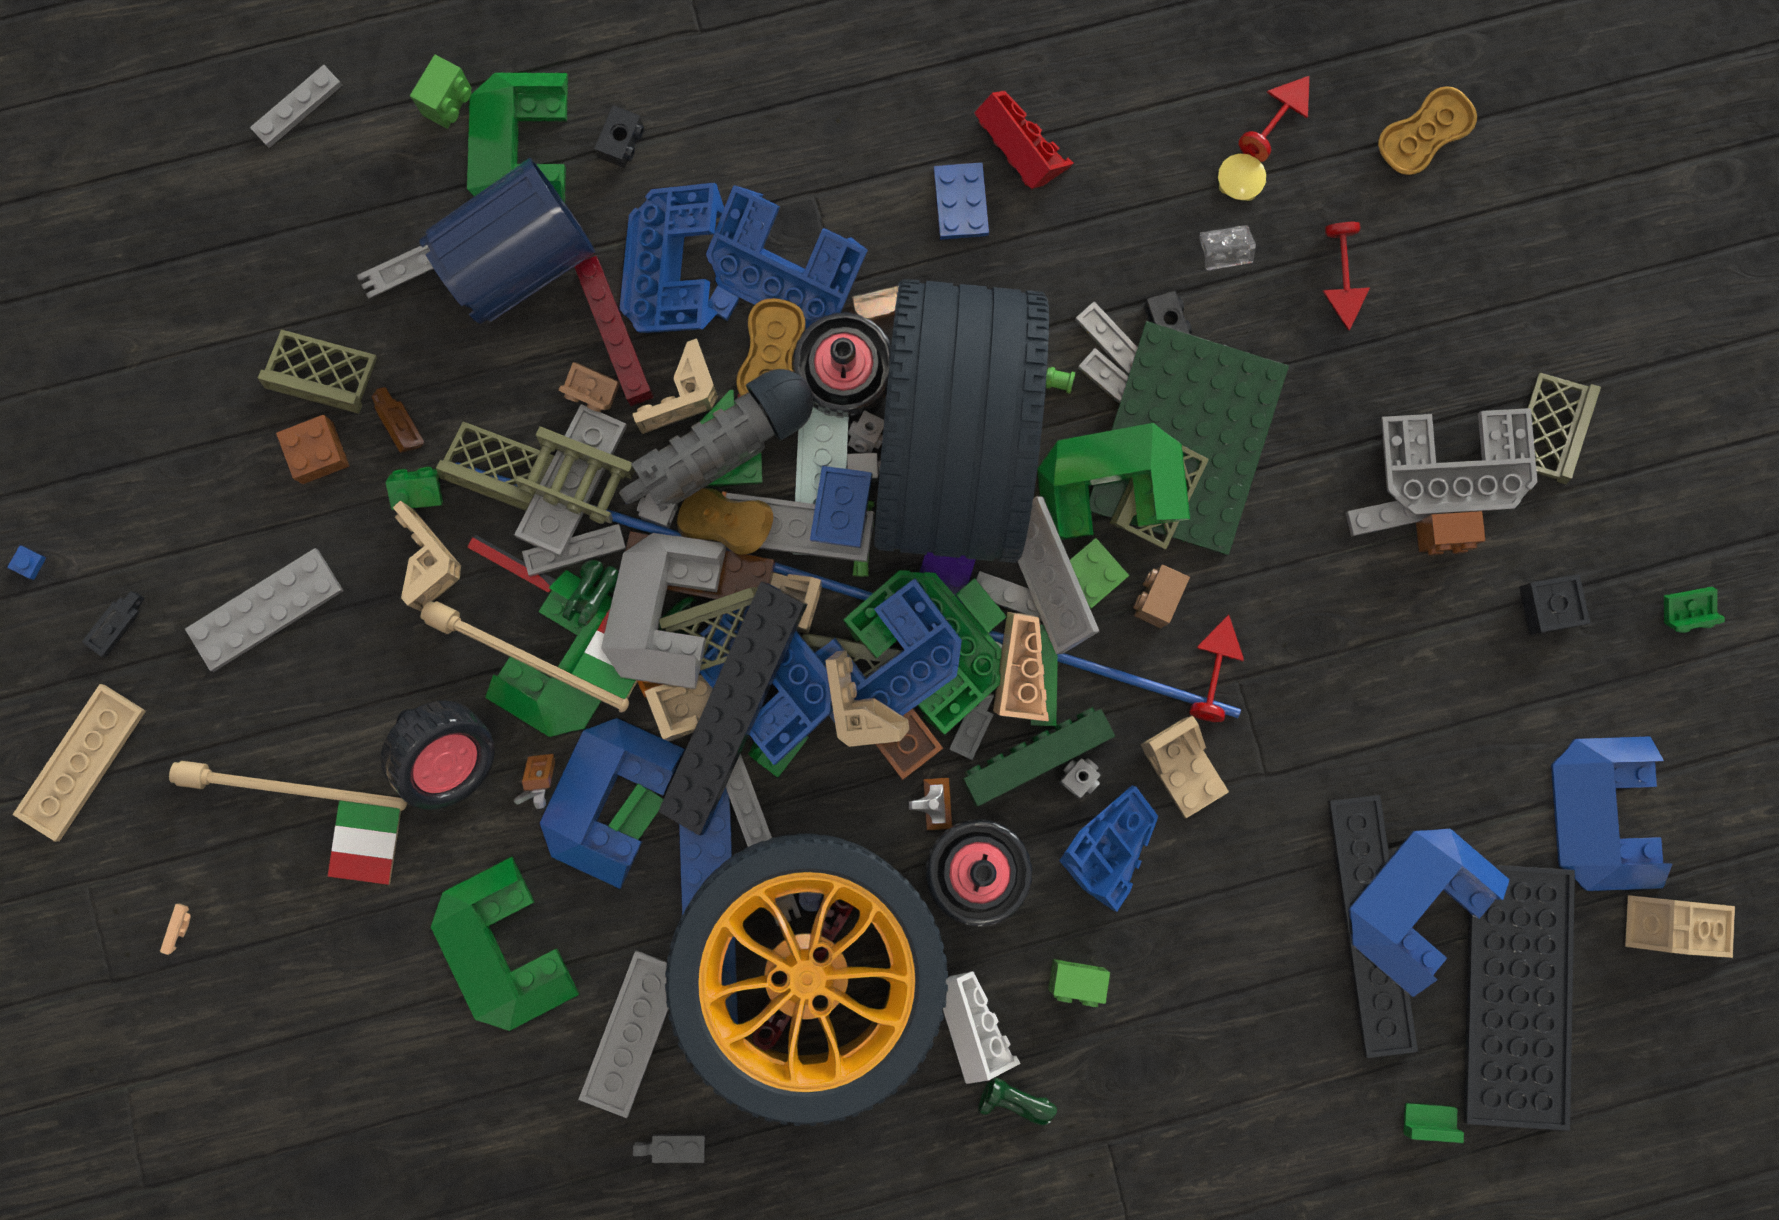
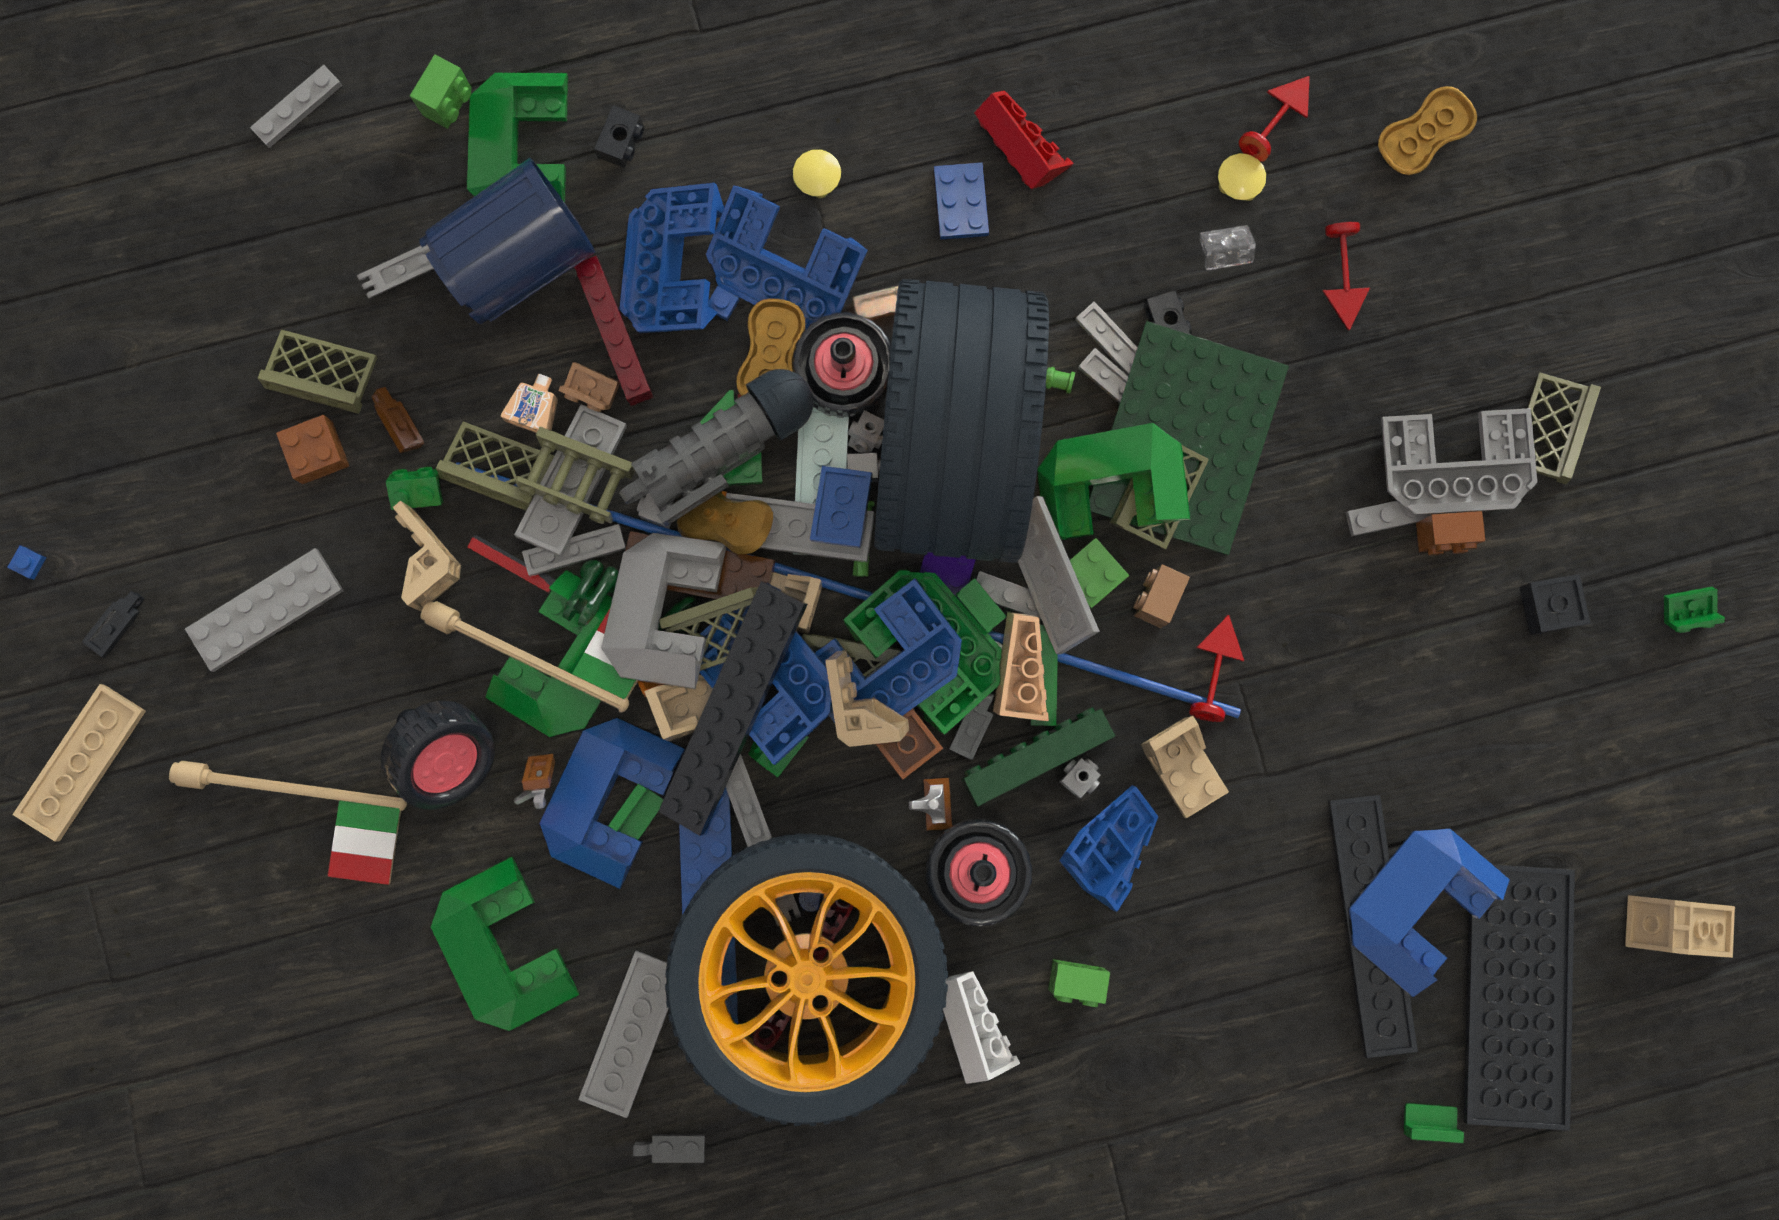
light nougat tile [160,904,191,955] -> none
tan bracket [633,339,718,434] -> none
dark green piece [978,1077,1057,1126] -> none
blue slope [1551,737,1672,891] -> none
none -> torso [501,374,558,433]
none -> dark grey plate [657,474,729,526]
none -> light yellow dish [793,150,841,198]

